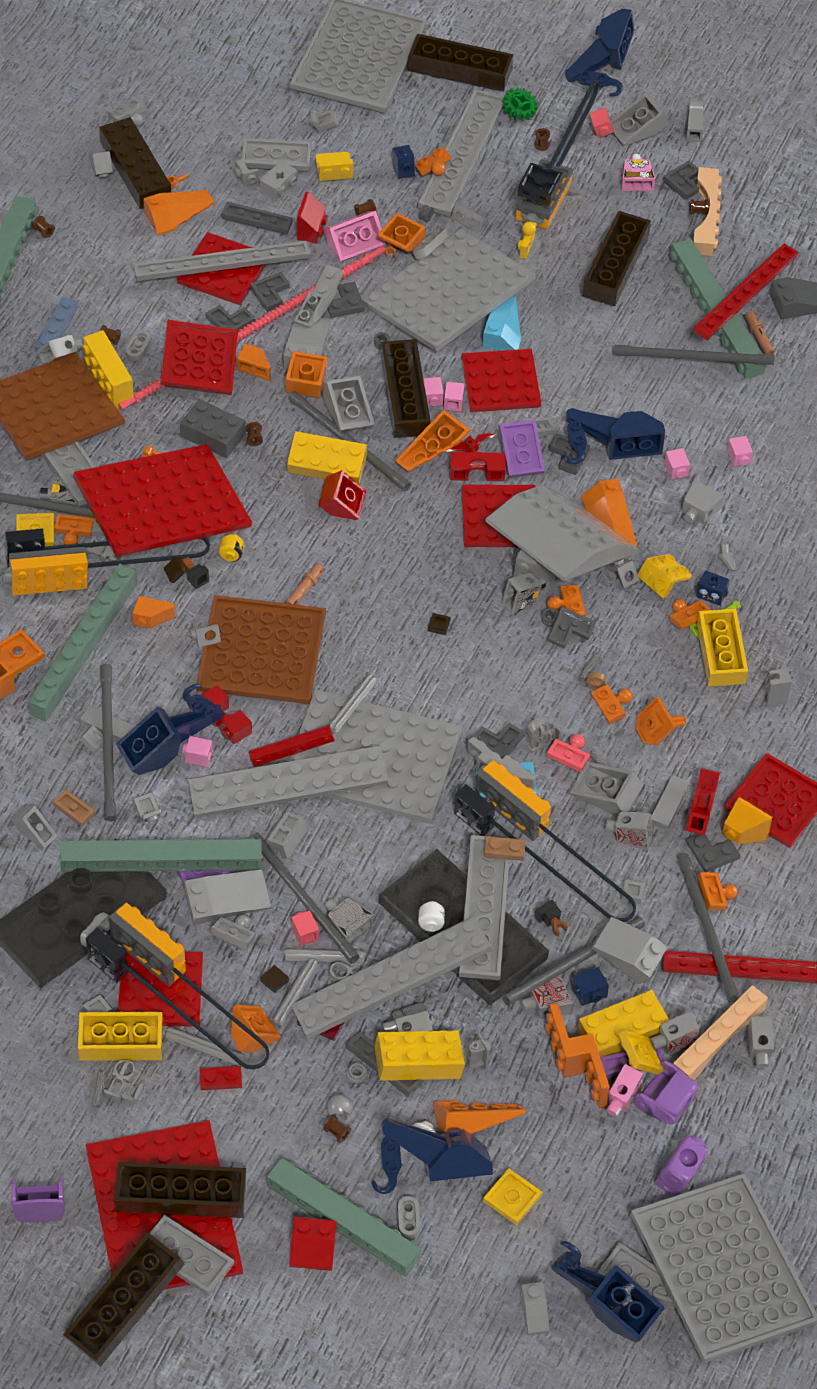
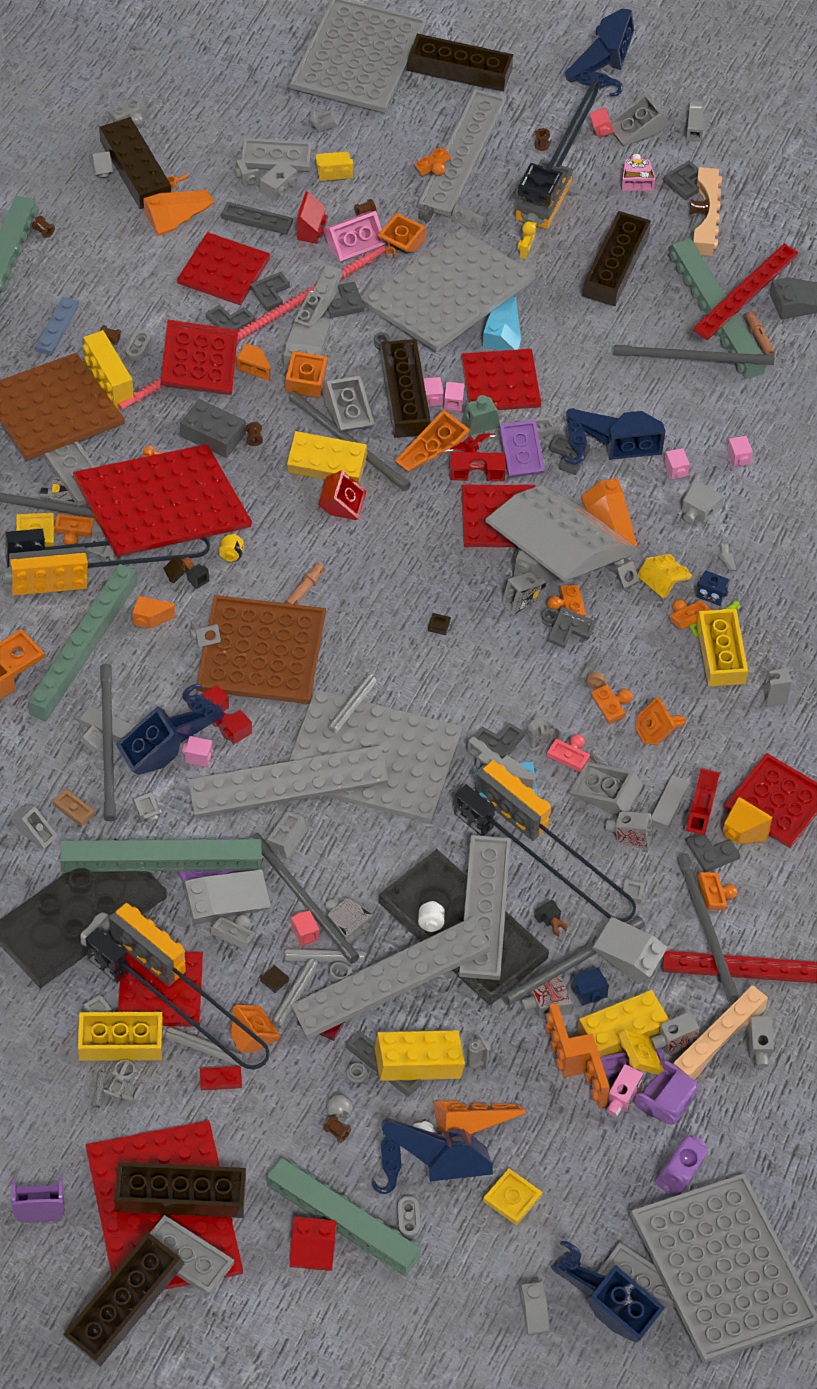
light grey torso [37,335,82,365] -> none
light grey plate [134,241,310,281] -> none
red piece [249,725,335,767] -> none
light grey torso [383,1002,433,1032] -> none
dark blue head [392,145,415,179] -> none
light grey beam [412,227,449,260] -> none
medium nougat plate [484,836,526,861] -> none
green gear [502,87,538,121] -> none
none -> sand green torso [461,395,500,436]

